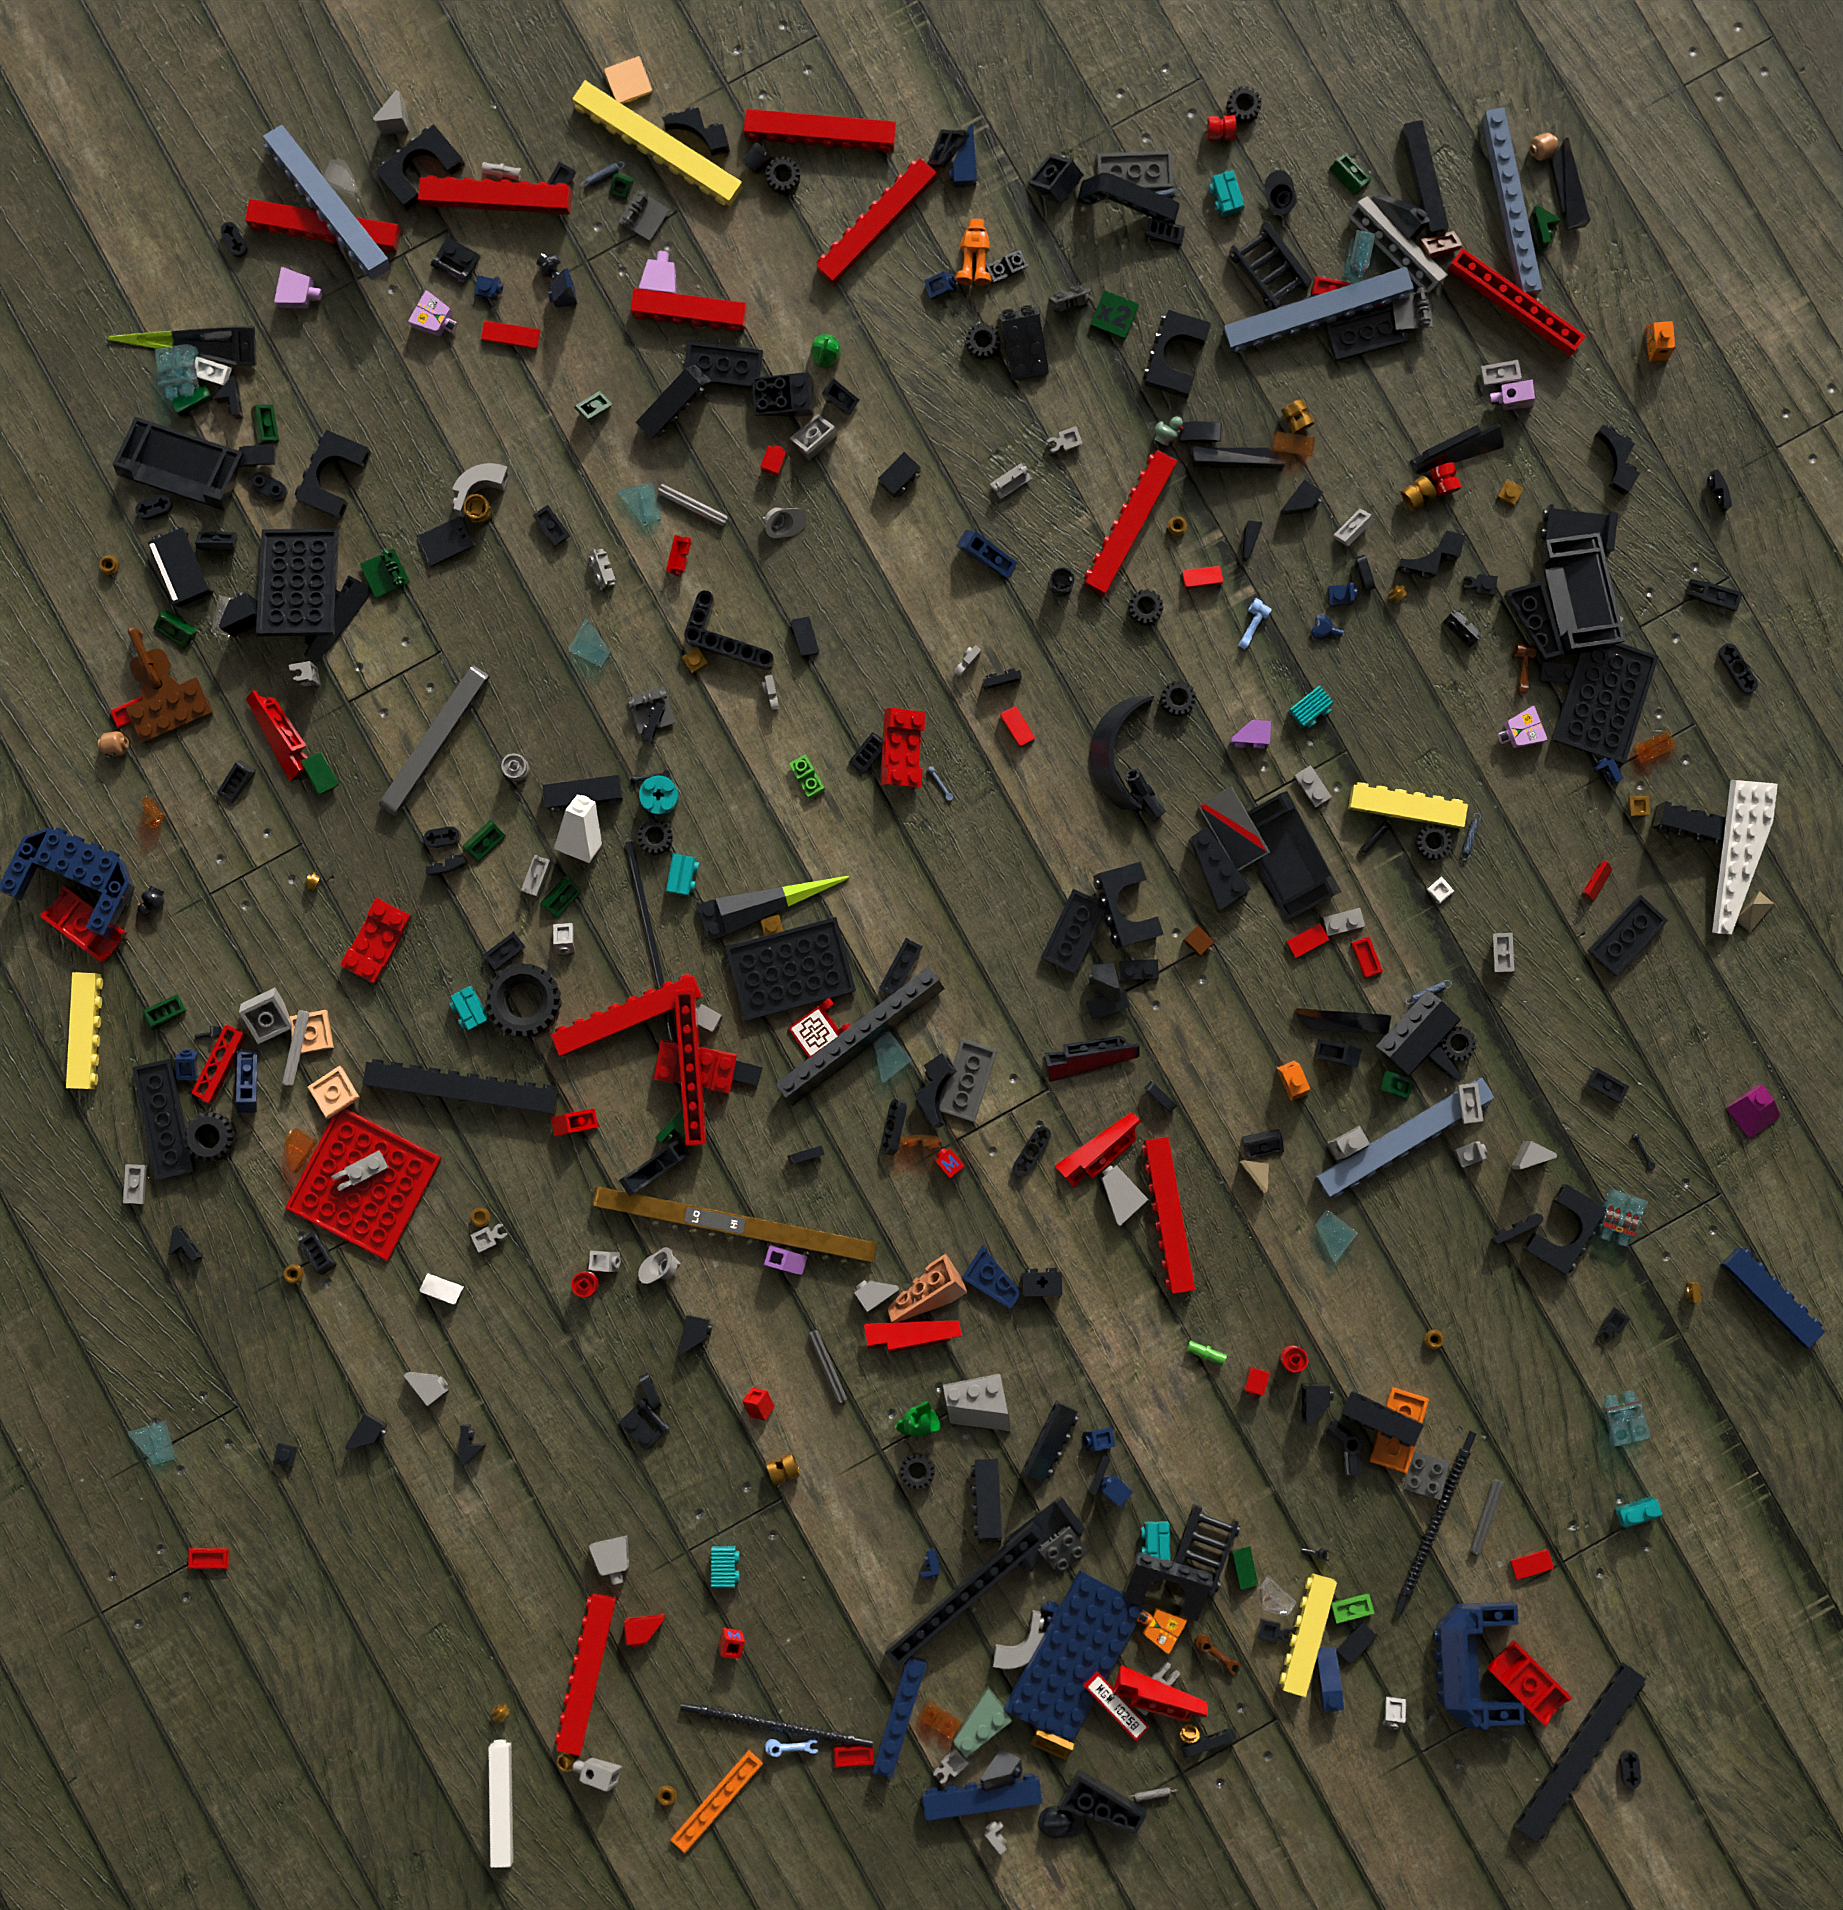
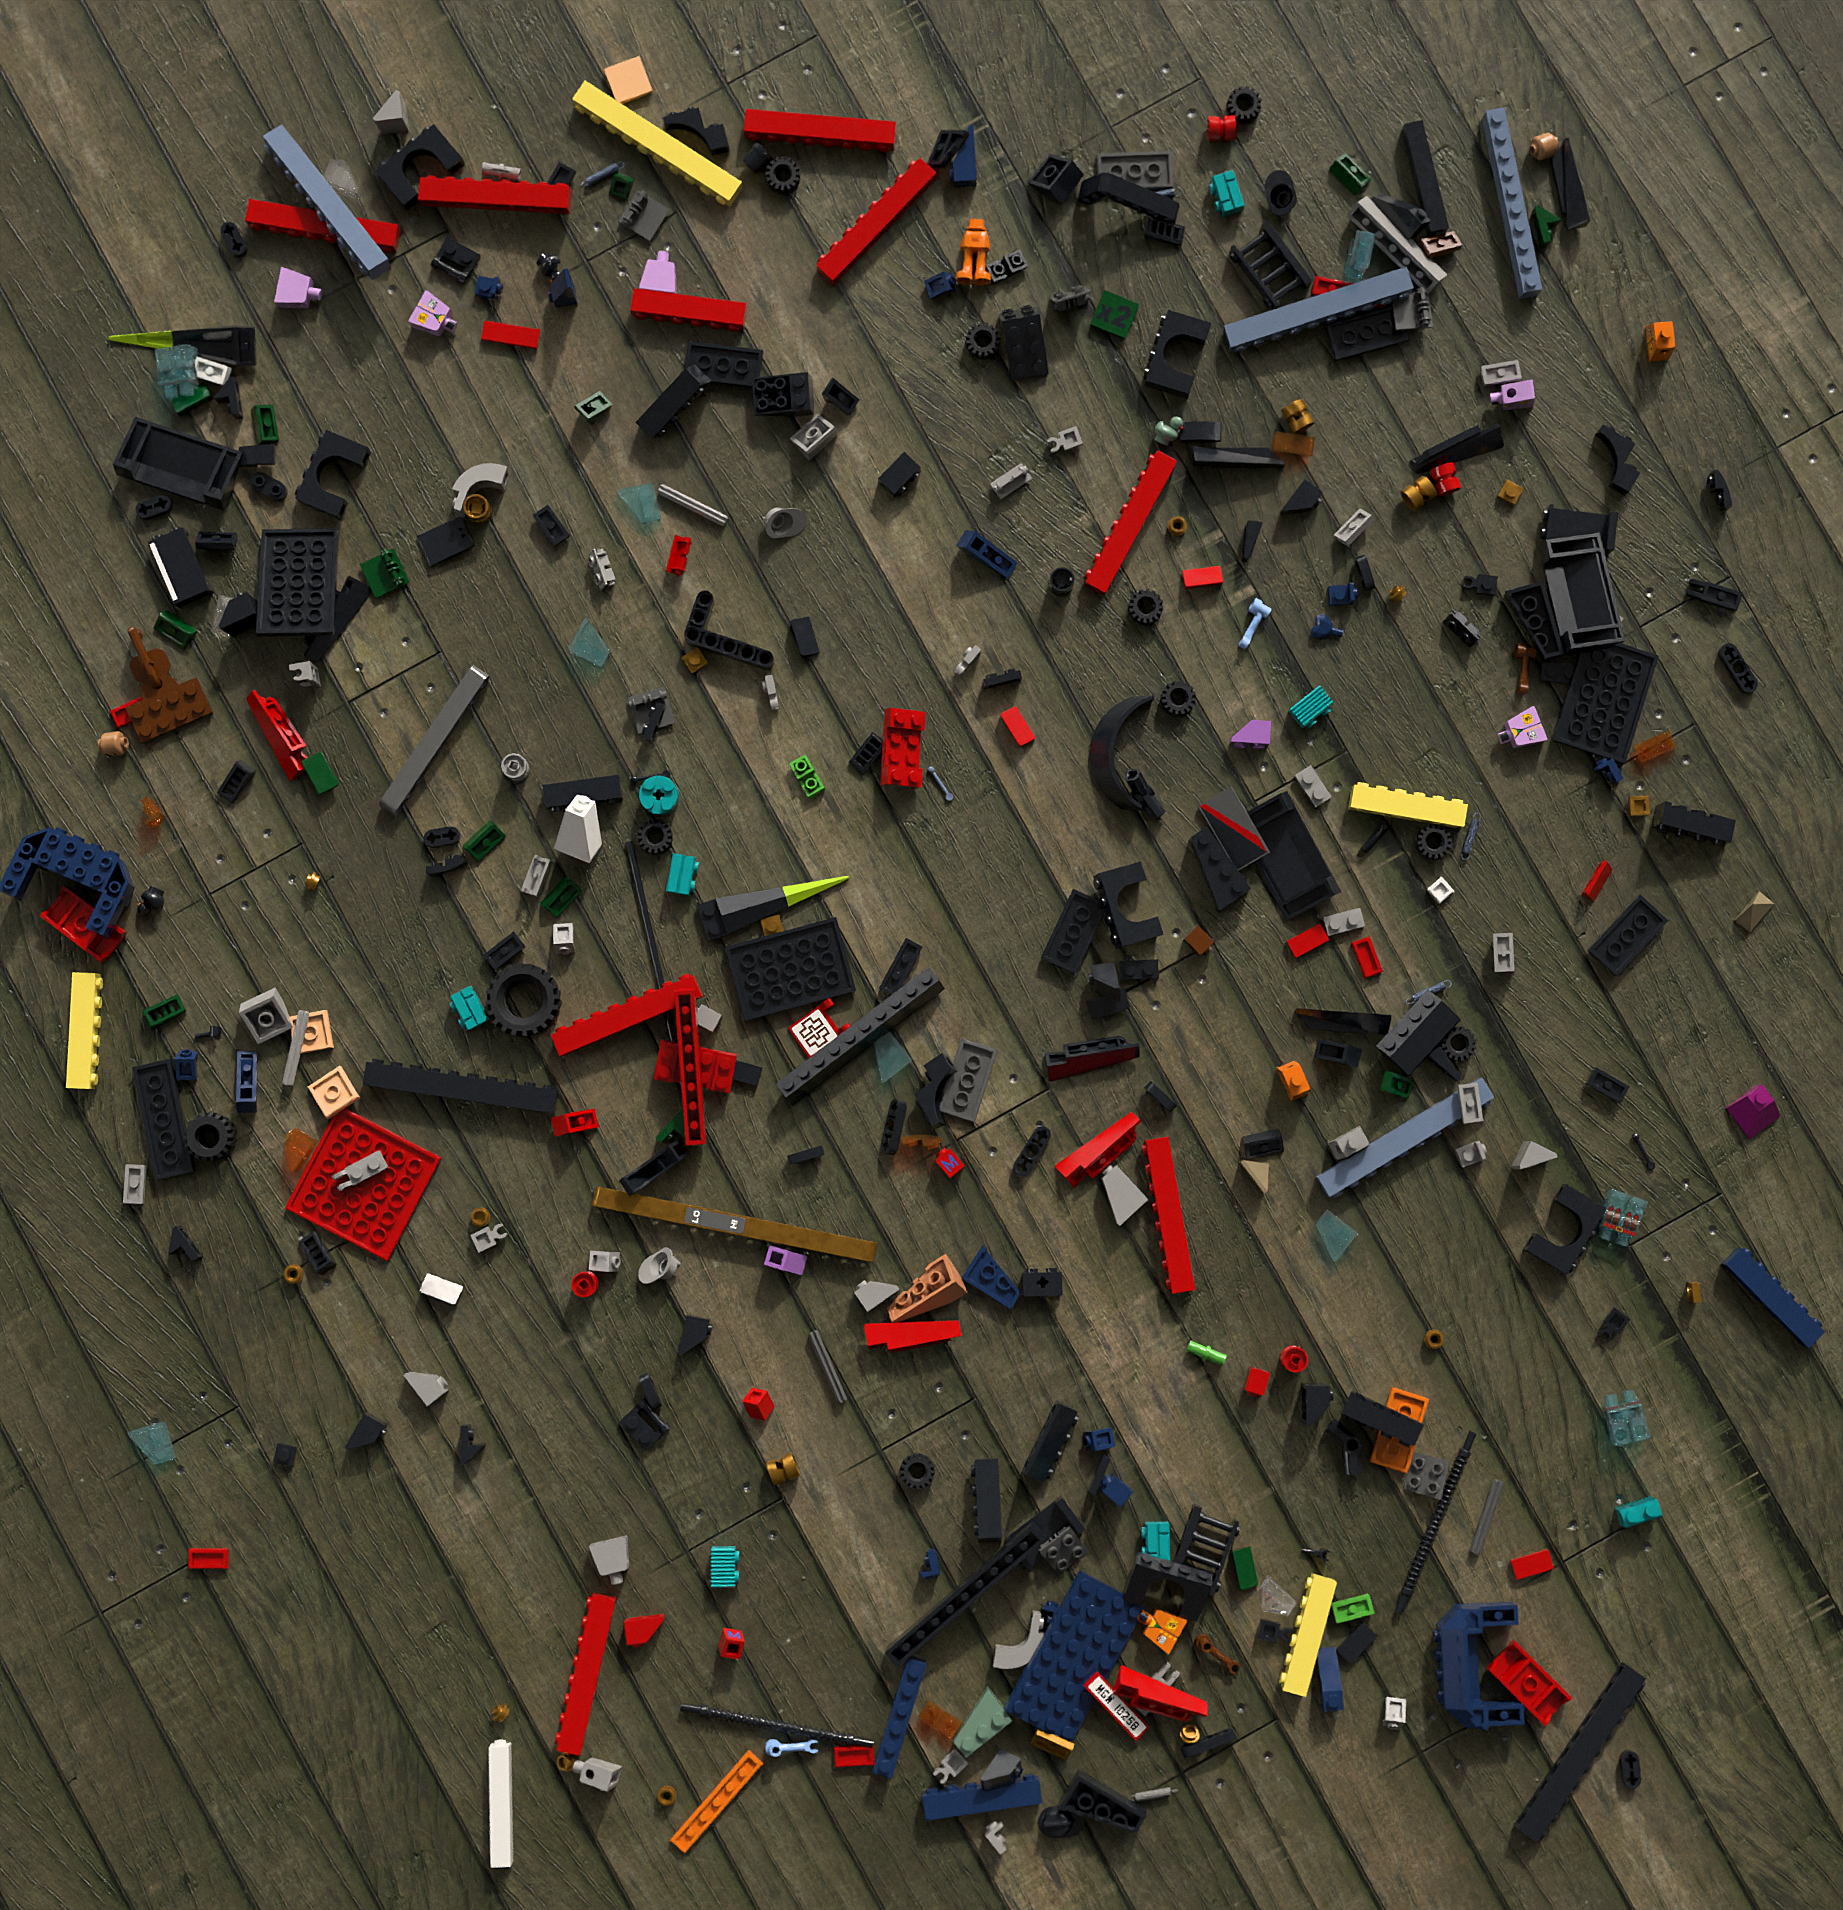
pearl gold plate [99,556,119,575] -> none
red fence [191,1024,247,1104] -> none
red piece [340,897,412,984] -> none
red brick [760,445,787,478] -> none
green helmet [810,334,841,368] -> none
green helmet [895,1401,940,1437] -> none
light grey wedge [943,1374,1011,1431] -> none
black arch [1396,531,1465,579] -> none
red brick [1447,248,1586,357] -> none
black hinge [1491,1213,1544,1245] -> none
white wing [1712,780,1778,934] -> none

